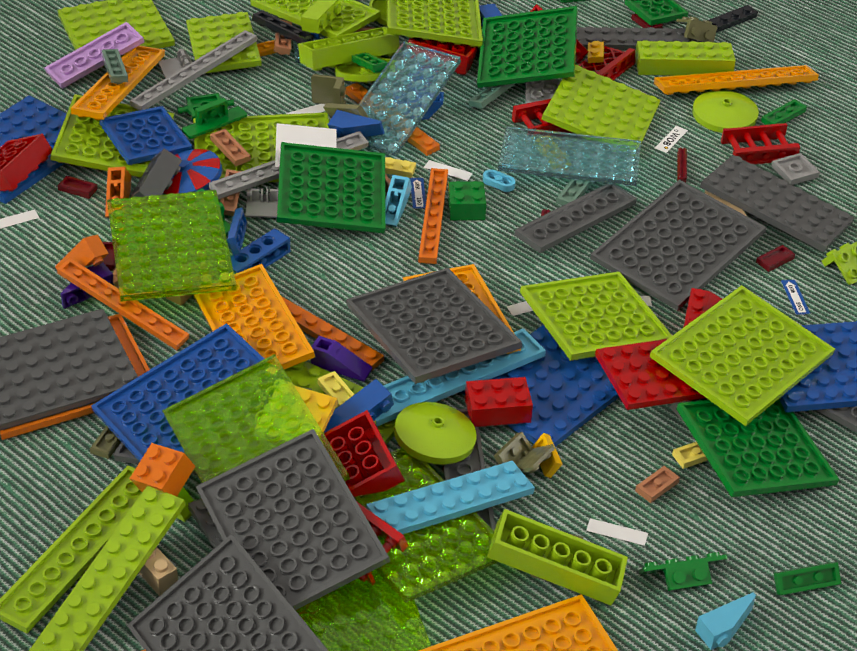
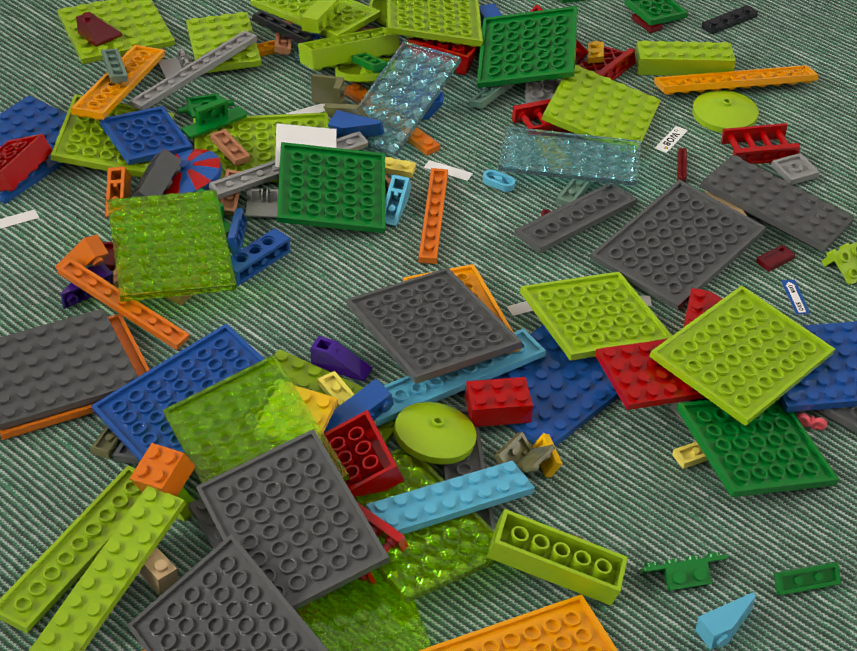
lavender plate [44,22,145,89] -> none
dark red tile [57,176,98,199] -> none
light orange plate [192,264,315,372] -> none
orange plate [281,296,384,371] -> none
sticker [410,178,426,208] -> none
green brick [448,181,486,221] -> none
dark grey plate [577,26,691,50] -> none
white sticker [586,518,648,546] -> none
nougat plate [635,466,680,503] -> none
olive bracket [676,17,717,43] -> none
green plate [761,99,807,125] -> none
none -> dark red slope [76,12,122,47]
none -> coral piece [796,413,827,430]

